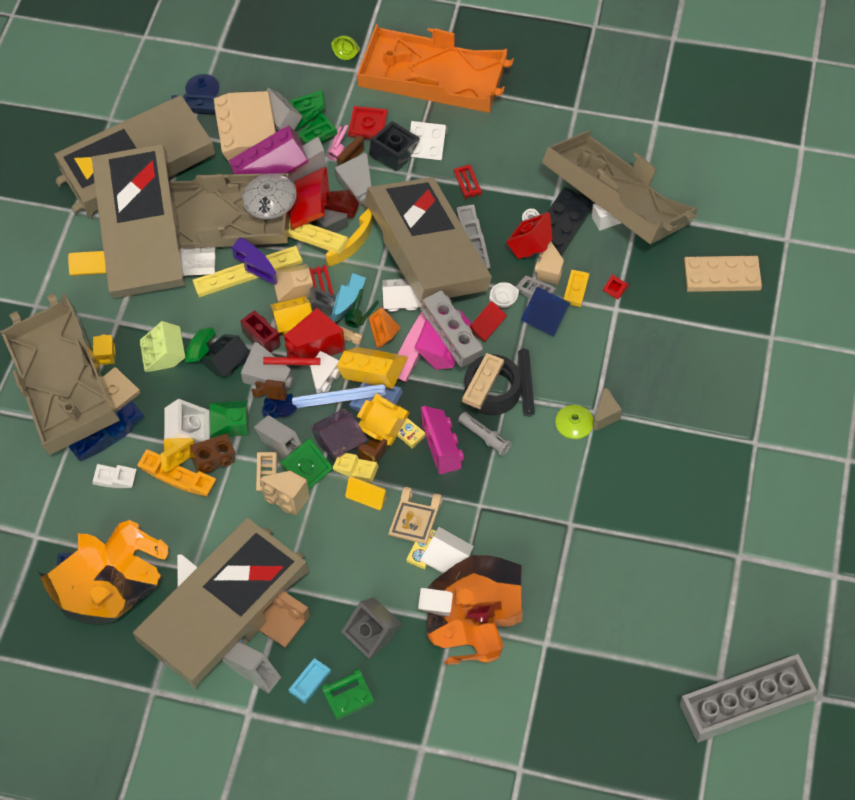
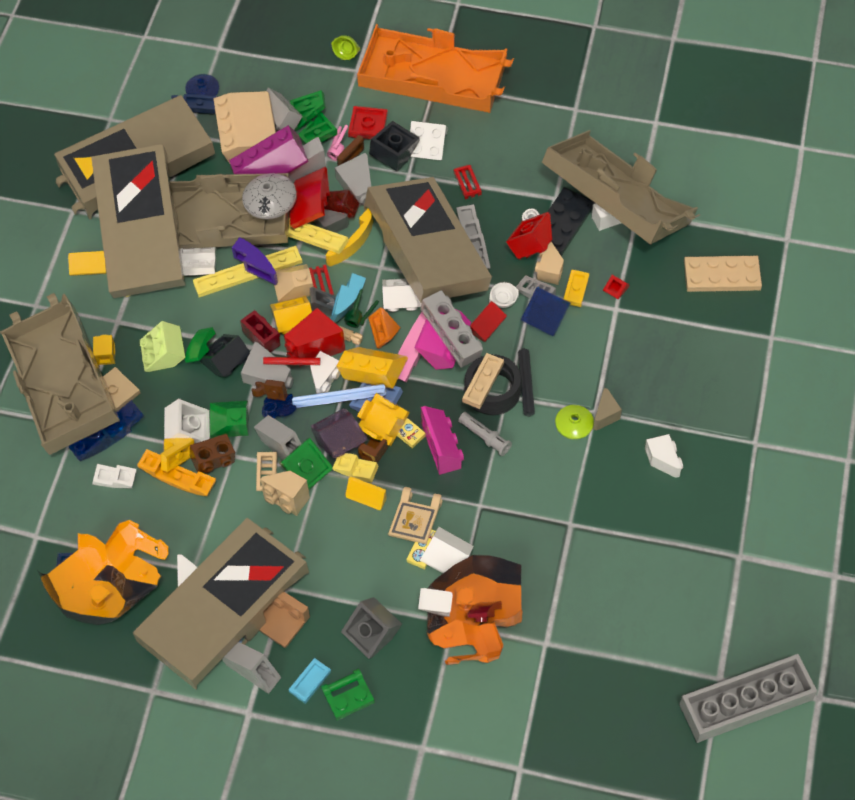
none -> white slope [645,434,683,478]

